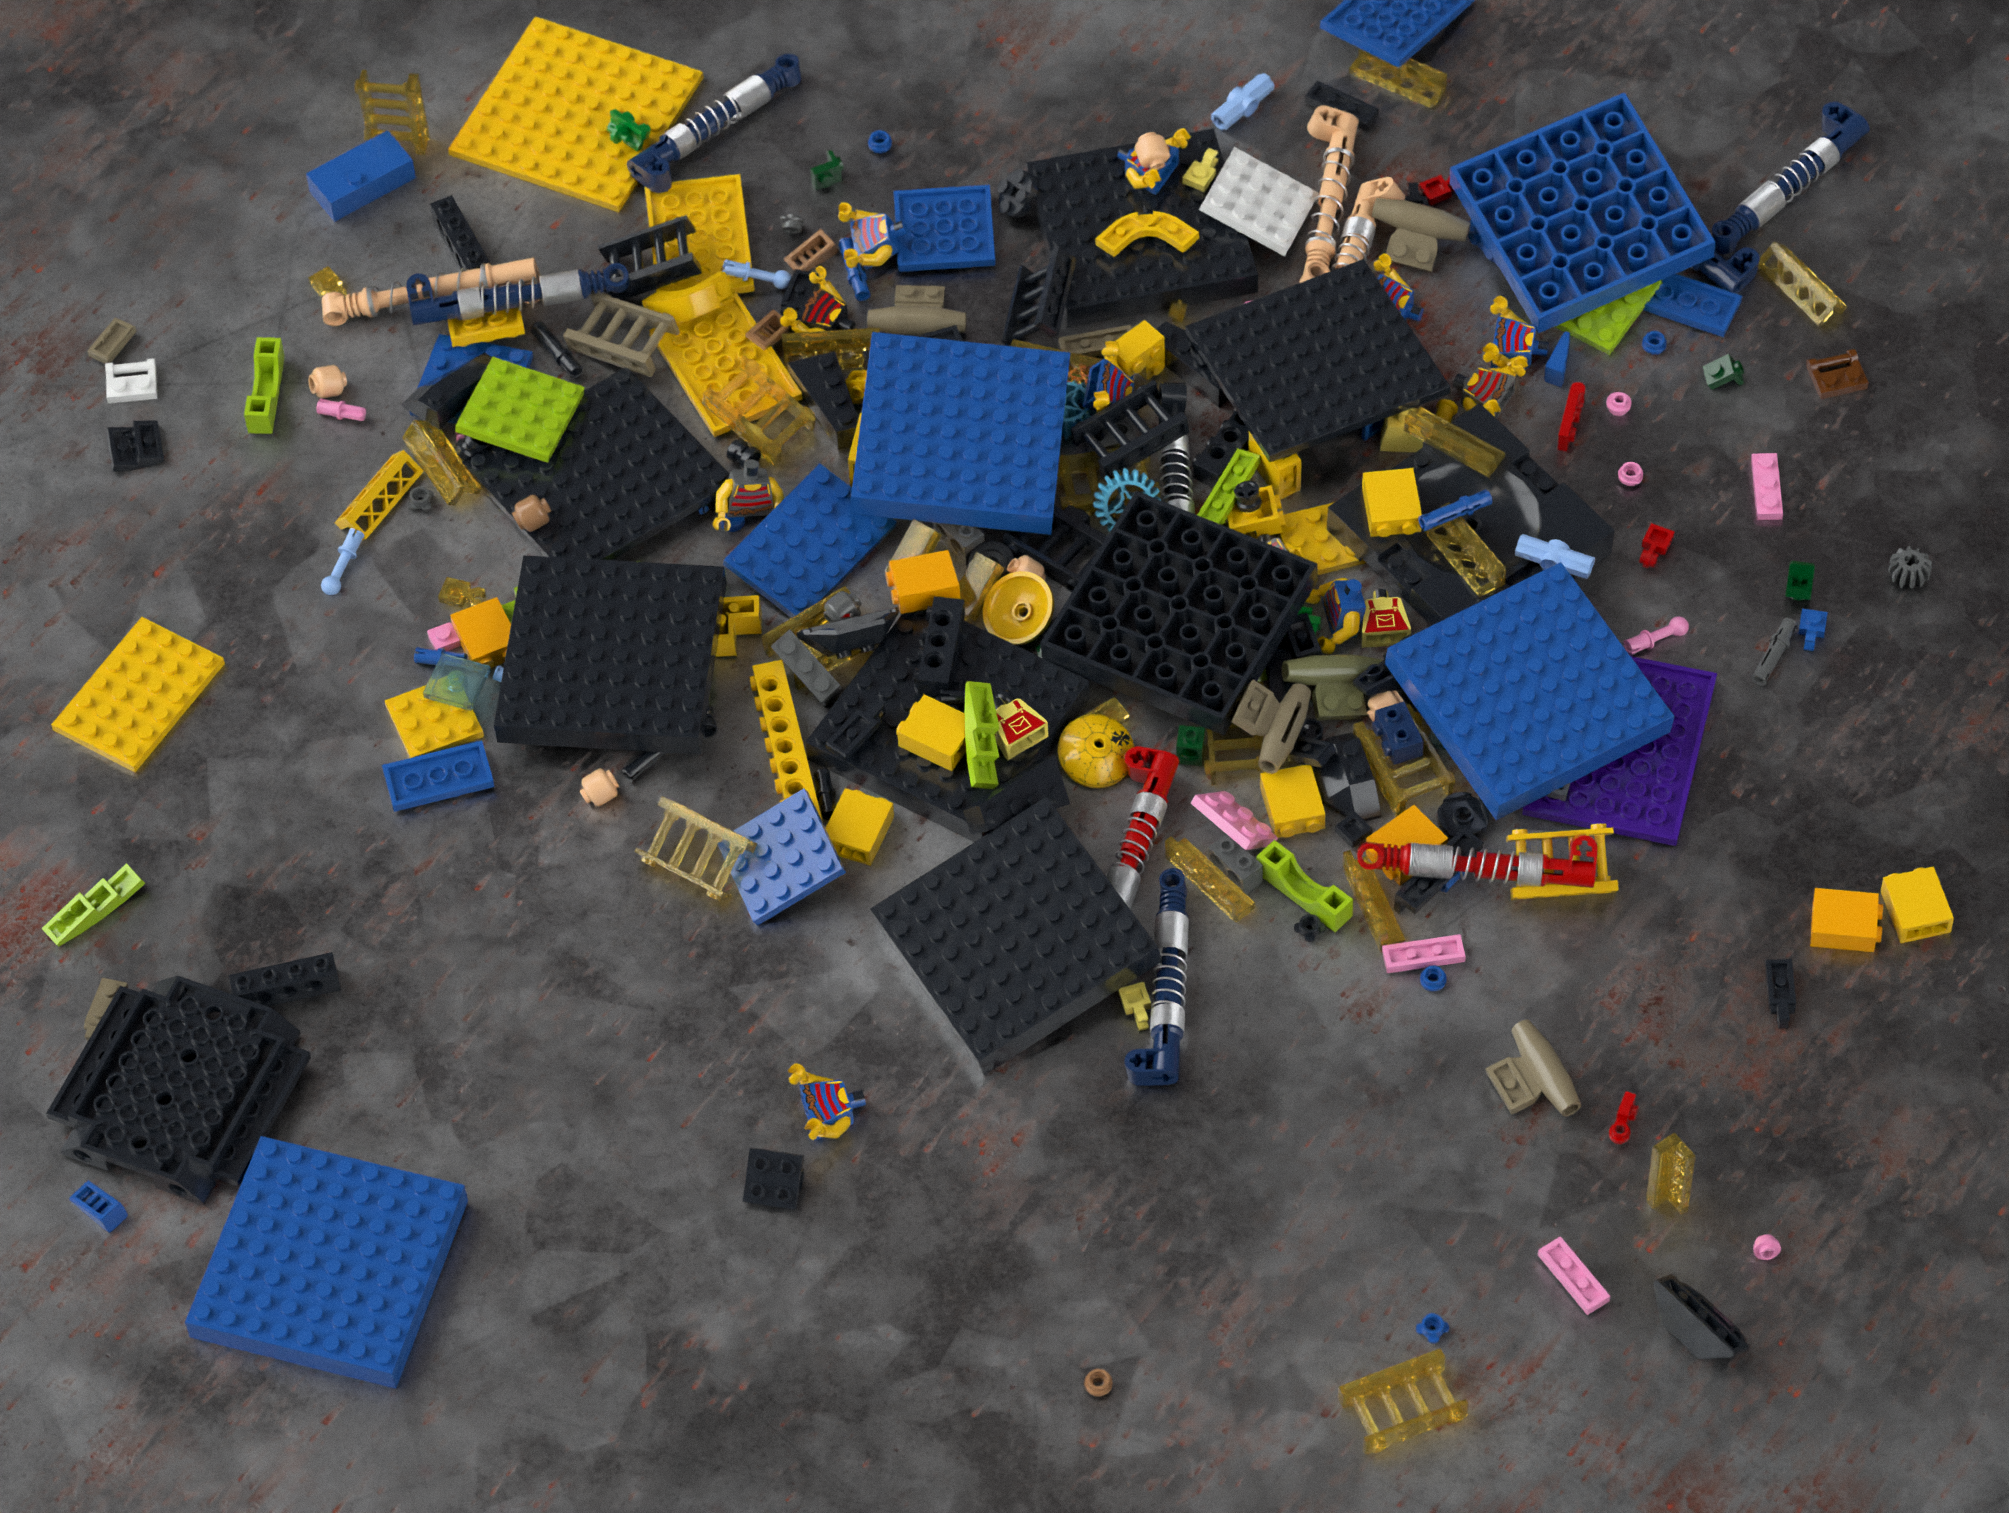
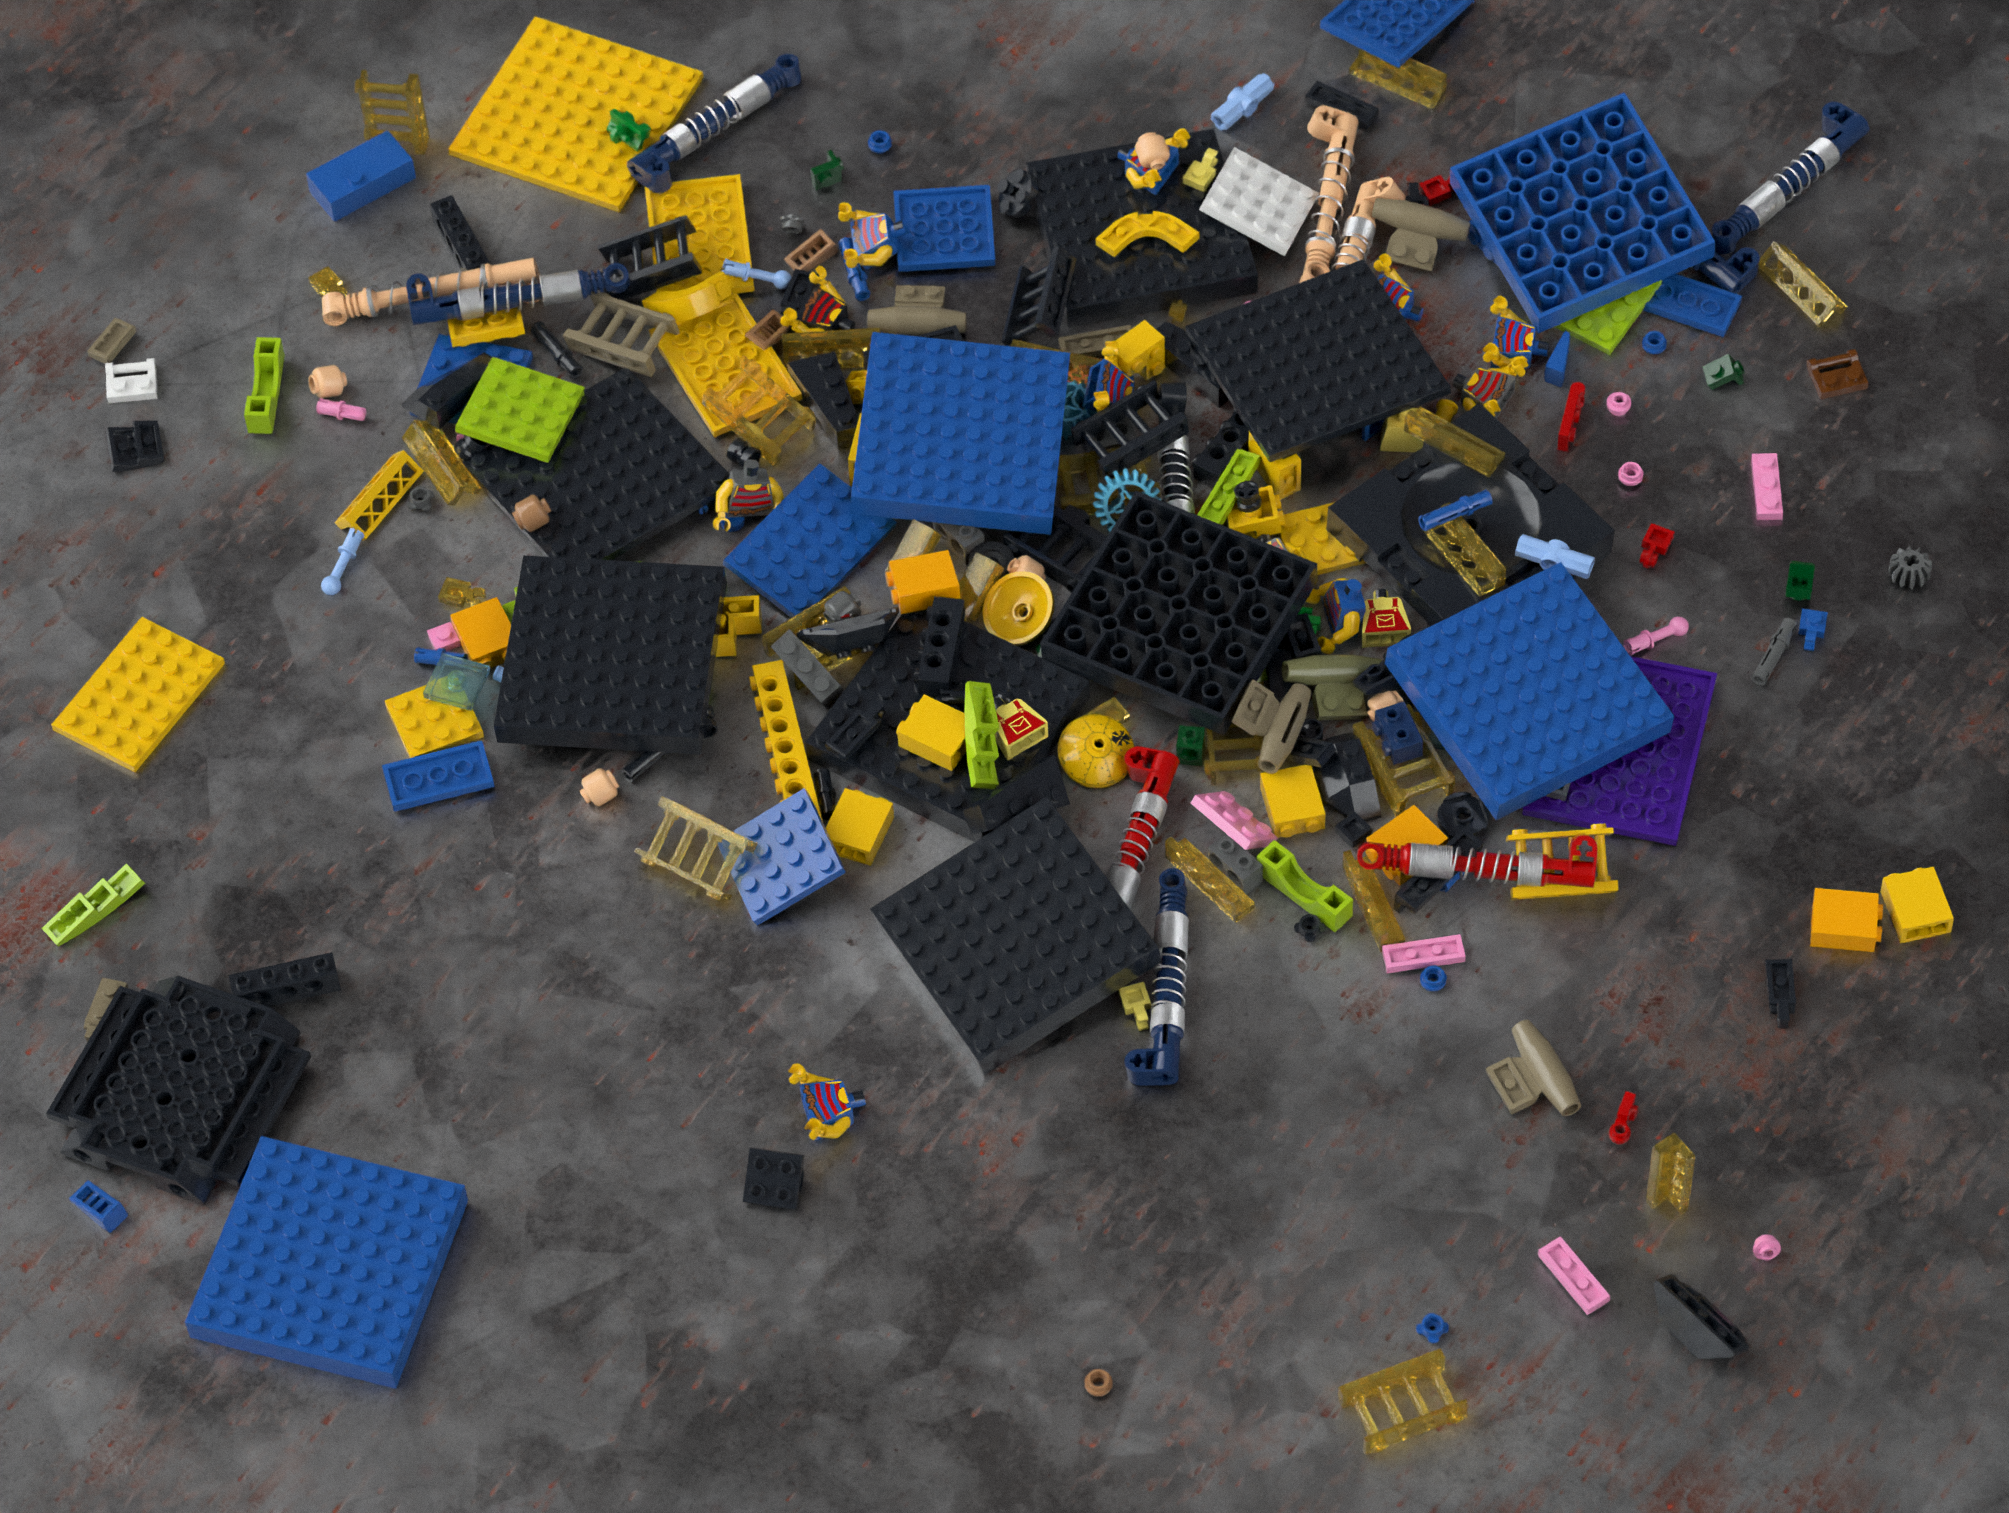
yellow brick [1362,468,1422,537] -> none

